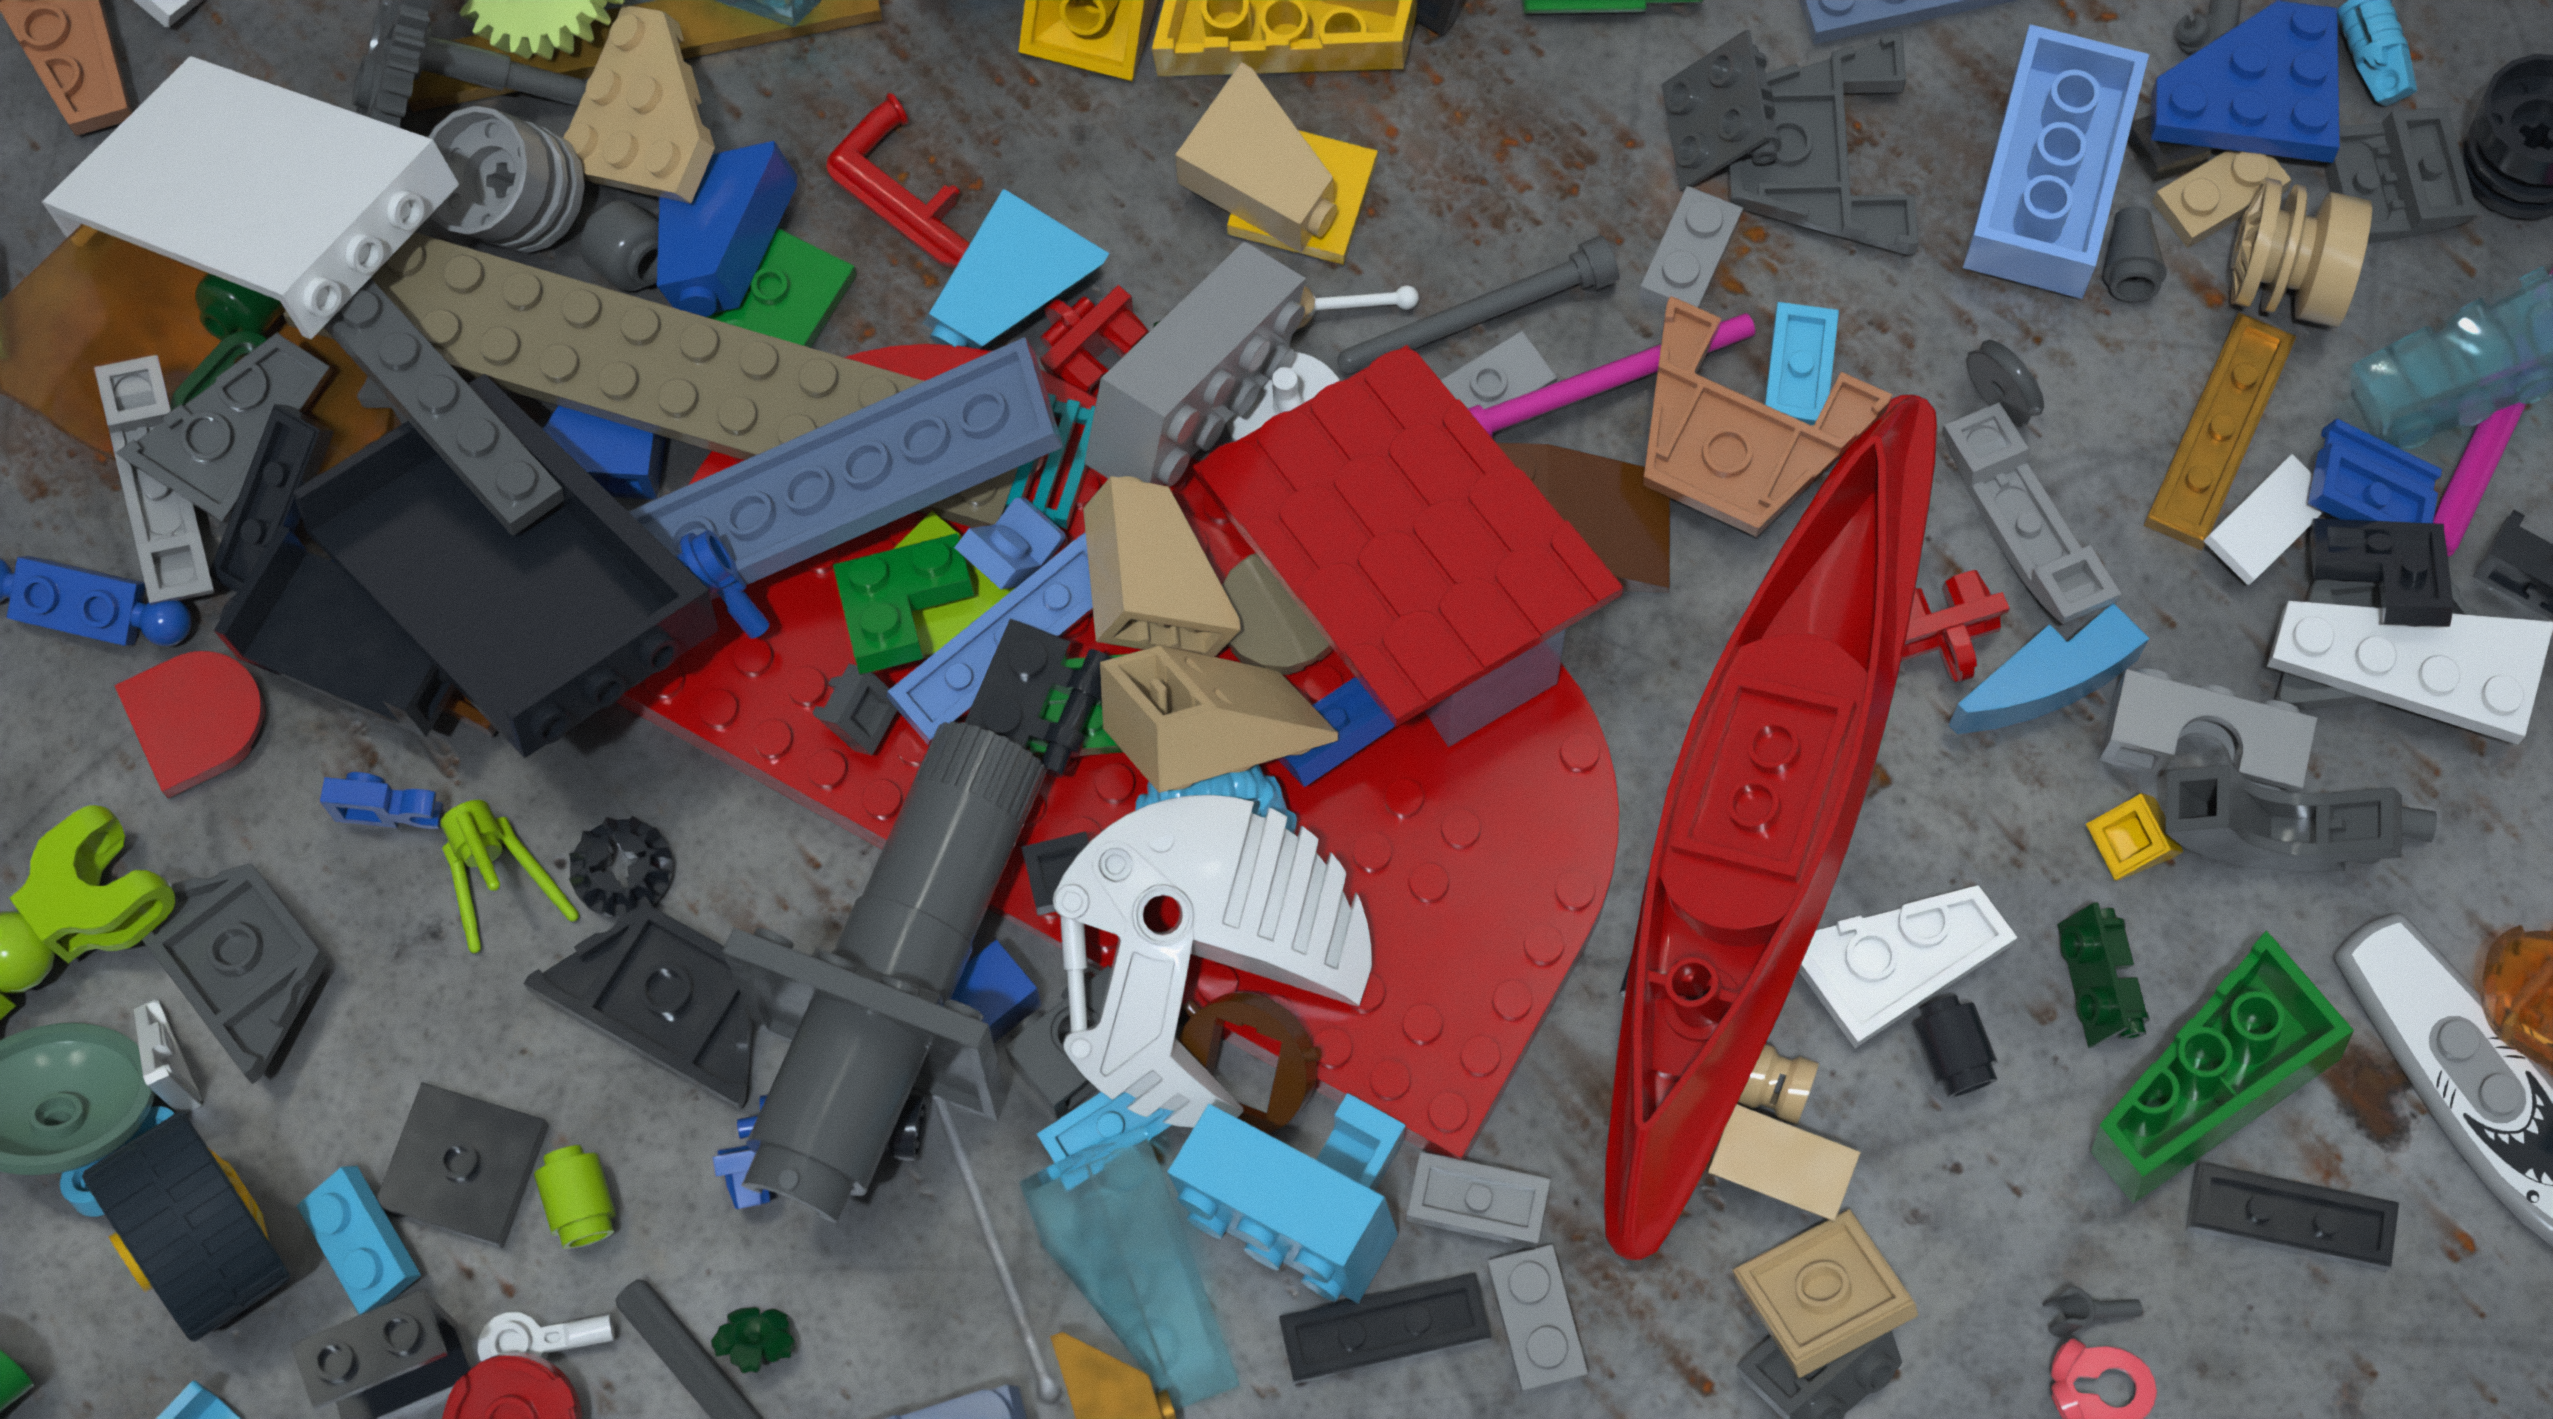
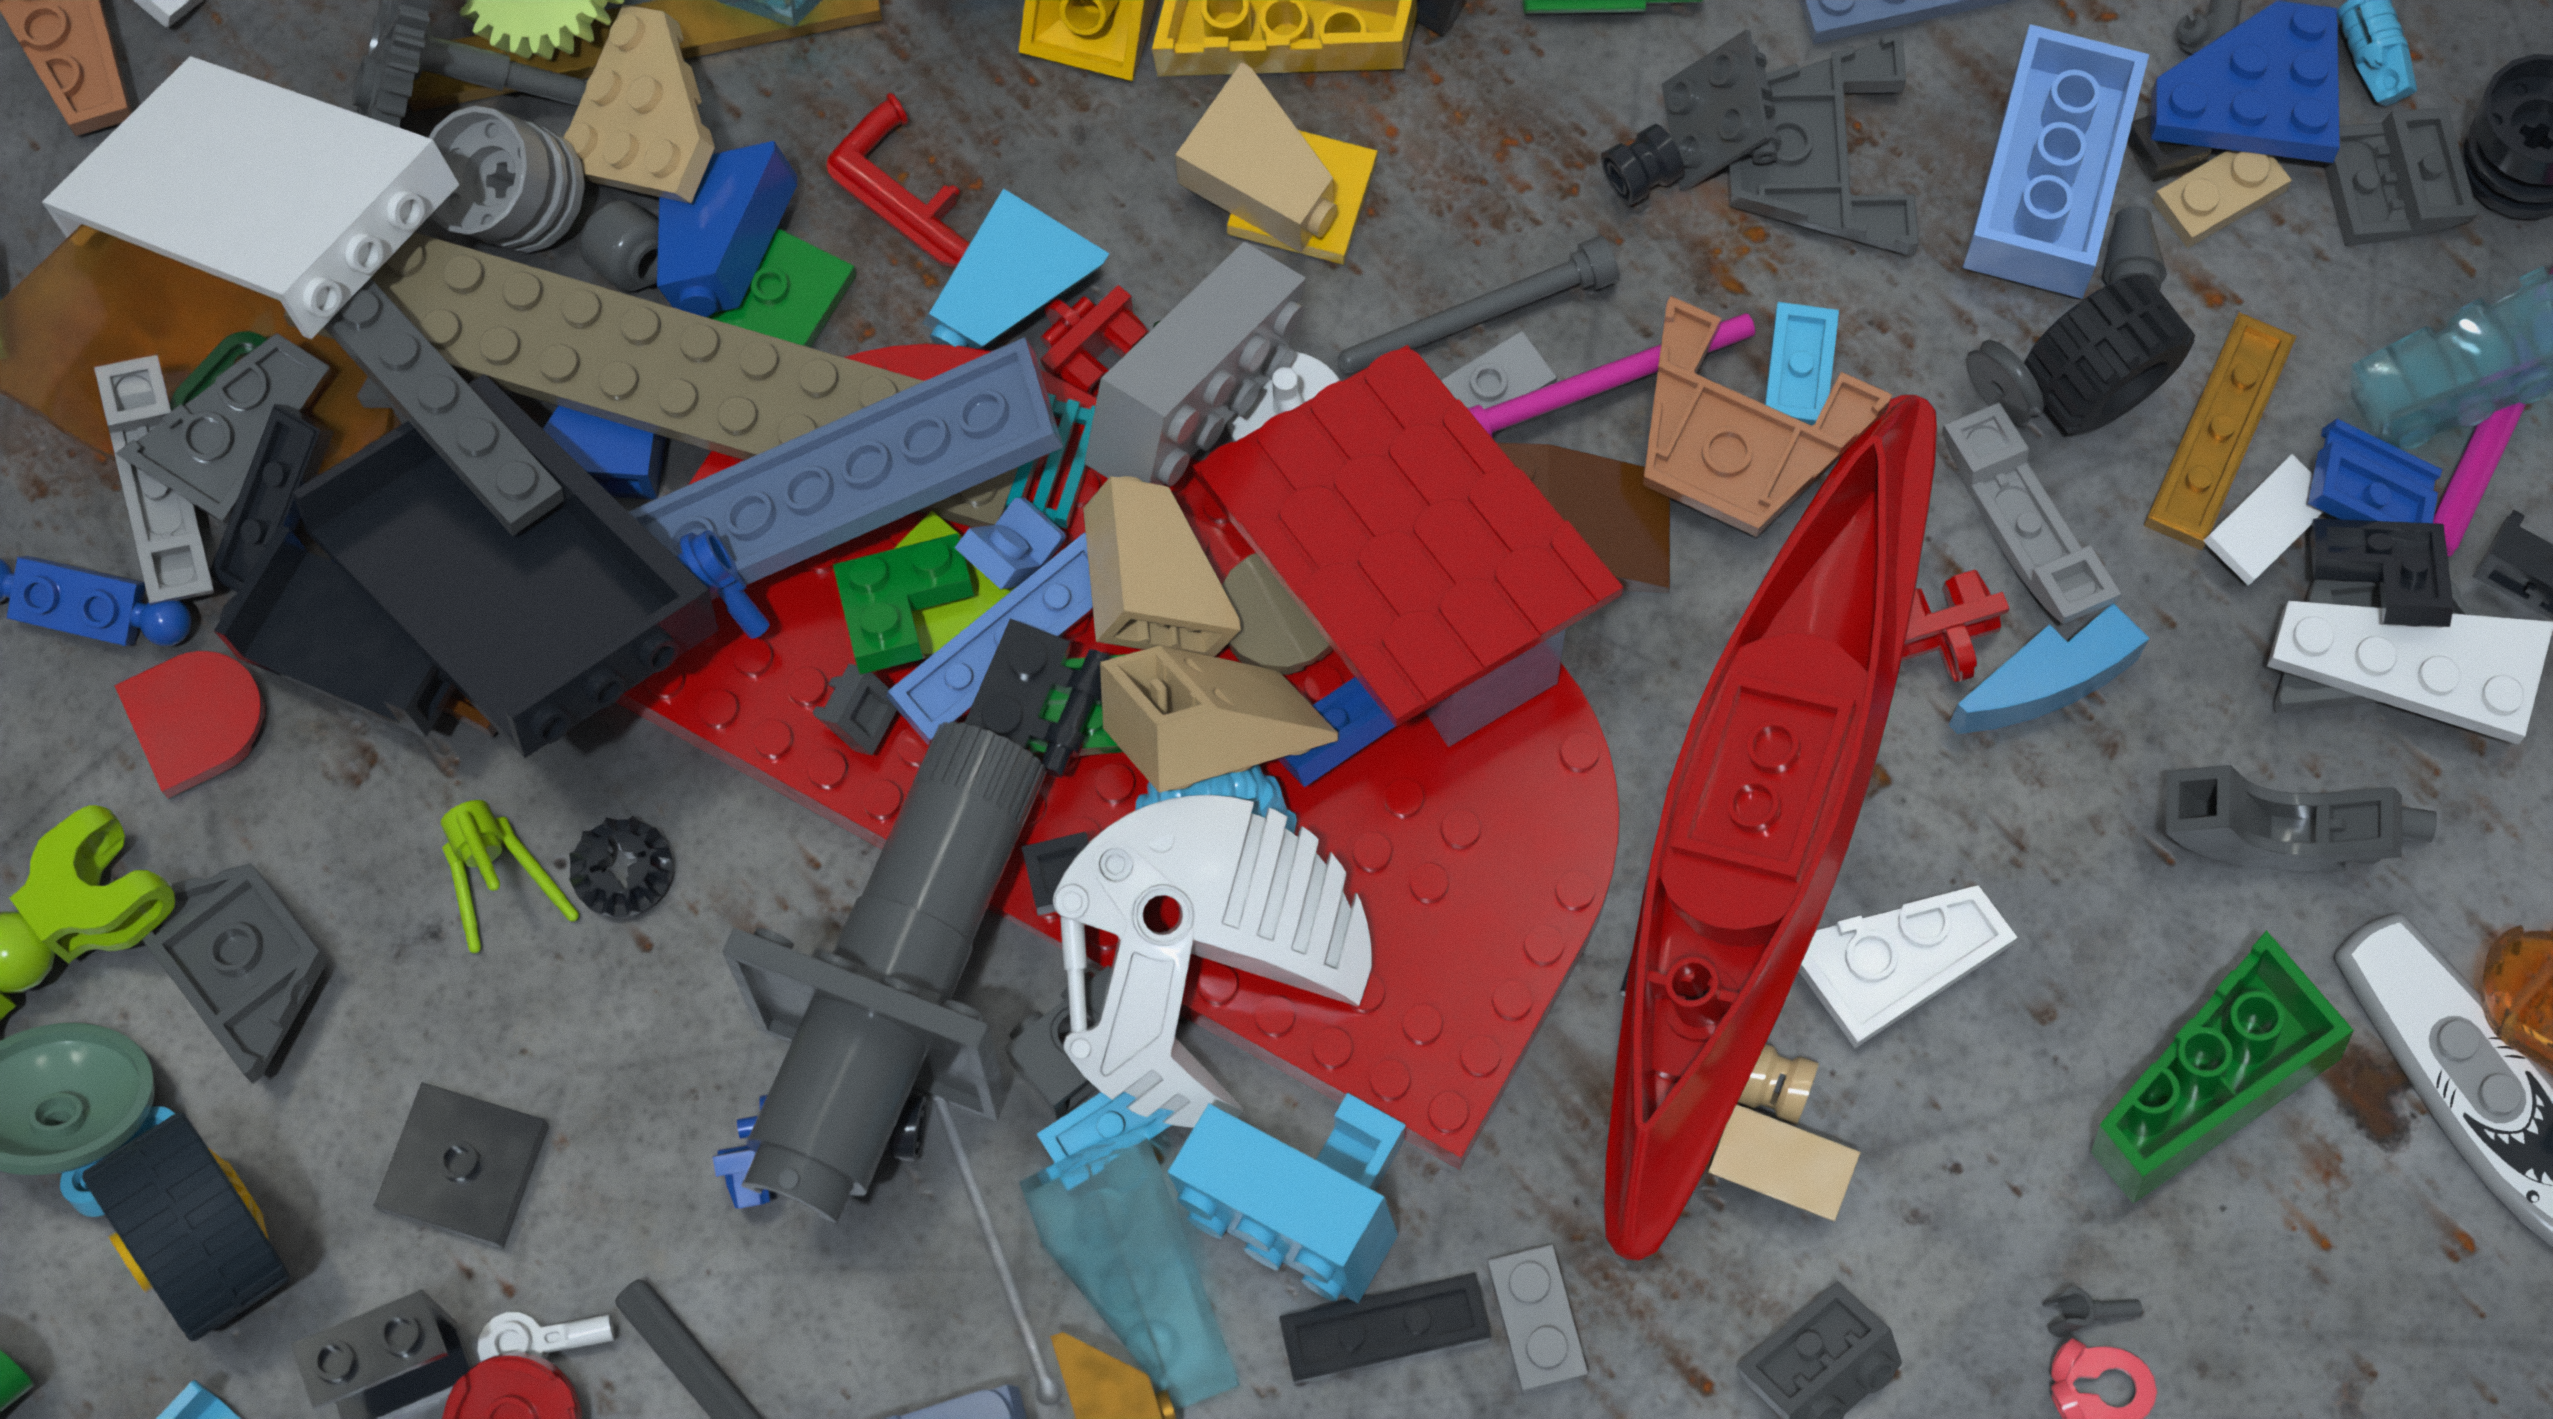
white tile [134,999,203,1114] -> none
dark green head [195,273,286,340] -> none
medium azure plate [296,1166,421,1315] -> none
blue plate [320,772,444,829] -> none
black wing [523,902,753,1109] -> none
lime brick [534,1145,616,1249] -> none
dark green plant [711,1307,795,1374] -> none
blue panel [951,939,1042,1044] -> none
reddish brown piece [1178,992,1322,1134] -> none
white hinge [1297,285,1419,329] -> none
light grey plate [1406,1152,1551,1249] -> none
light grey plate [1639,186,1743,308] -> none
tan tile [1732,1209,1918,1378] -> none
black brick [1913,995,1998,1098] -> none
dark green hinge [2057,902,2150,1048] -> none
yellow slope [2086,793,2183,881] -> none
light grey arch [2099,668,2317,793] -> none
black tile [2186,1162,2399,1272] -> none
tan wheel [2231,178,2372,328] -> none
none -> black wheel [1601,124,1685,206]
none -> black tyre [2024,274,2195,435]

